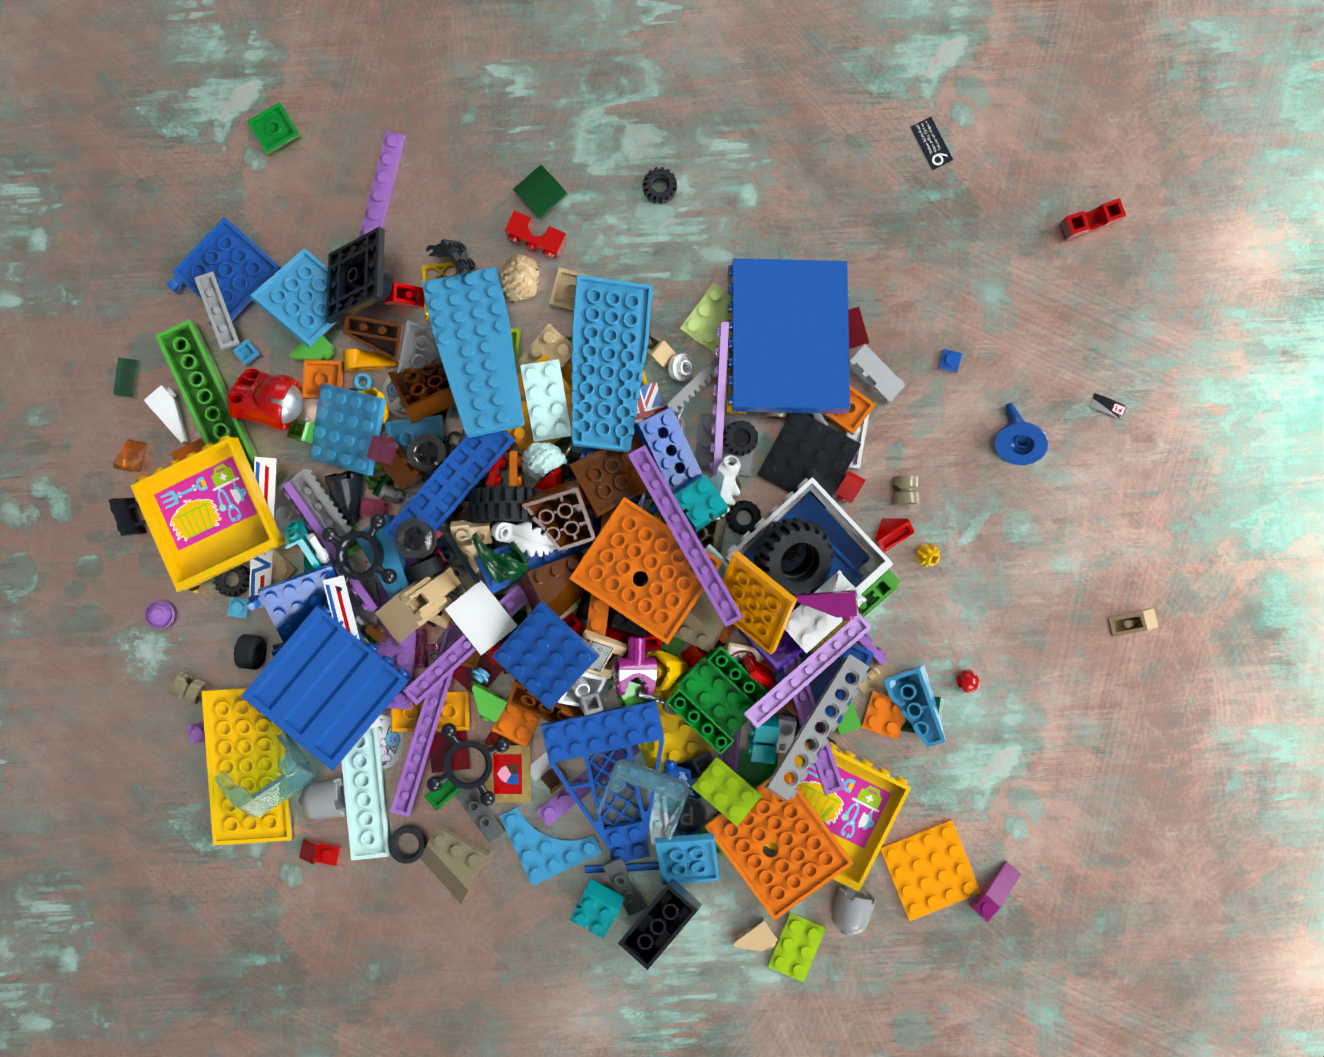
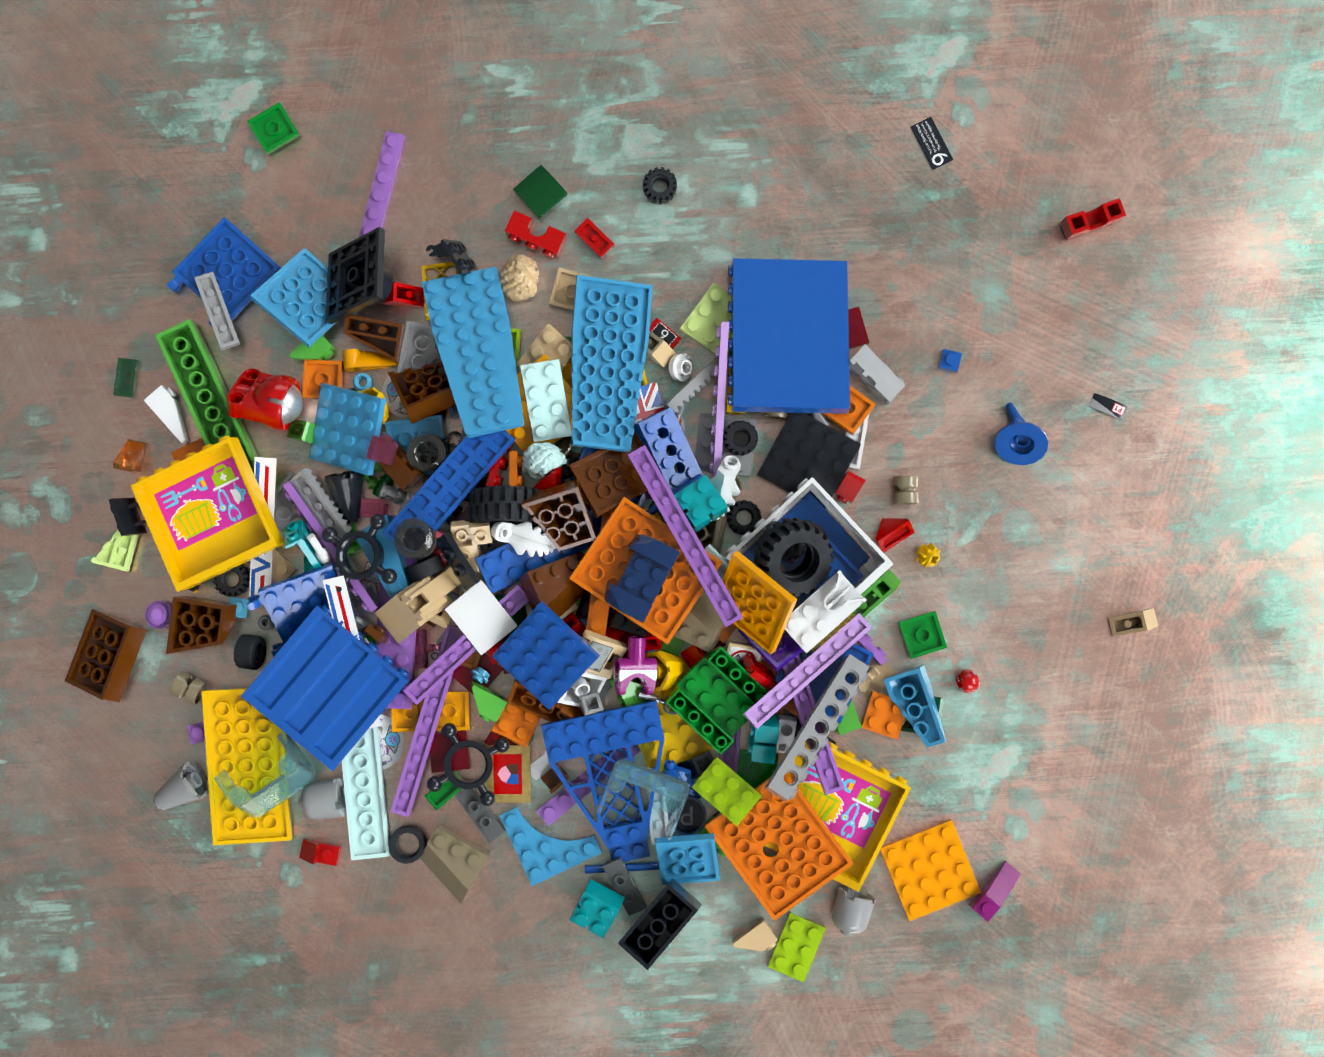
dark azure plate [233,338,261,366] -> none
dark green hair [472,533,529,583] -> none
magenta slope [794,590,859,621] -> none
none -> reddish brown slope [65,609,147,703]
none -> yellowish green wing [91,530,139,572]
none -> light grey cone [153,762,209,810]
none -> reddish brown wedge [166,596,237,654]
none -> dark grey pin [258,615,275,630]
none -> red plate [574,218,615,259]
none -> dark blue piece [604,534,680,623]
none -> sticker [649,318,682,349]
none -> green plate [898,611,947,659]

